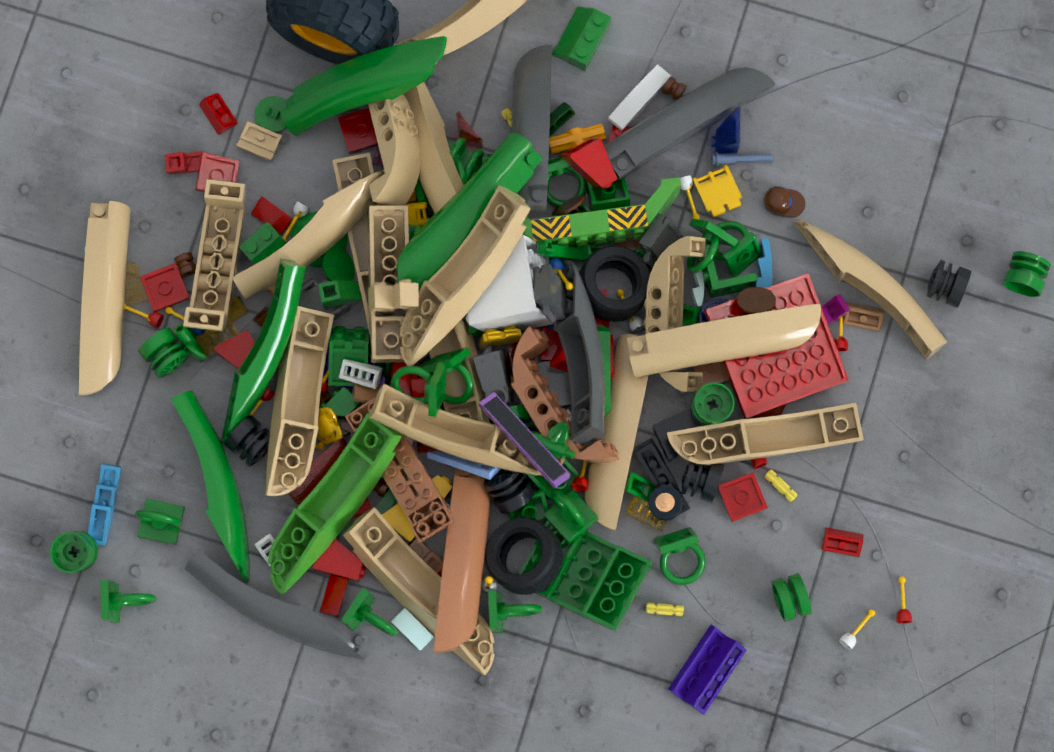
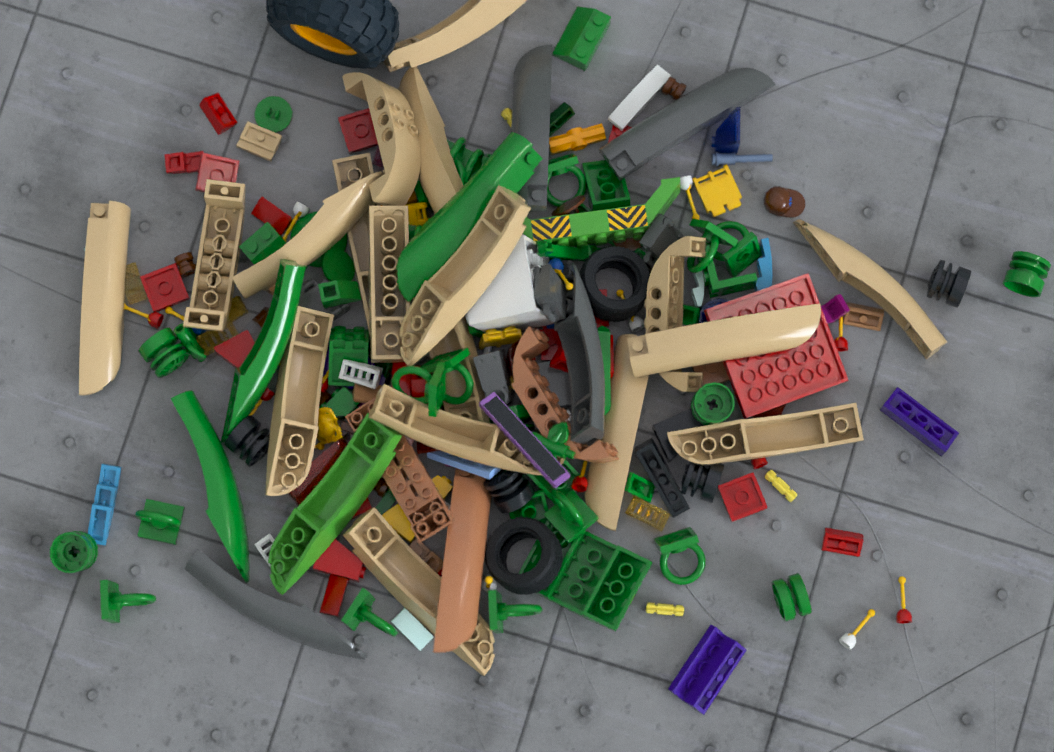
green slope [280,36,447,136] -> none
tan brick [368,279,419,312] -> none
clear red slope [456,111,483,149] -> none
red slope [561,138,617,189] -> none
black wheel [648,486,683,521] -> none
reddish brown piece [737,287,776,314] -> none
none -> dark purple slope [880,387,959,457]

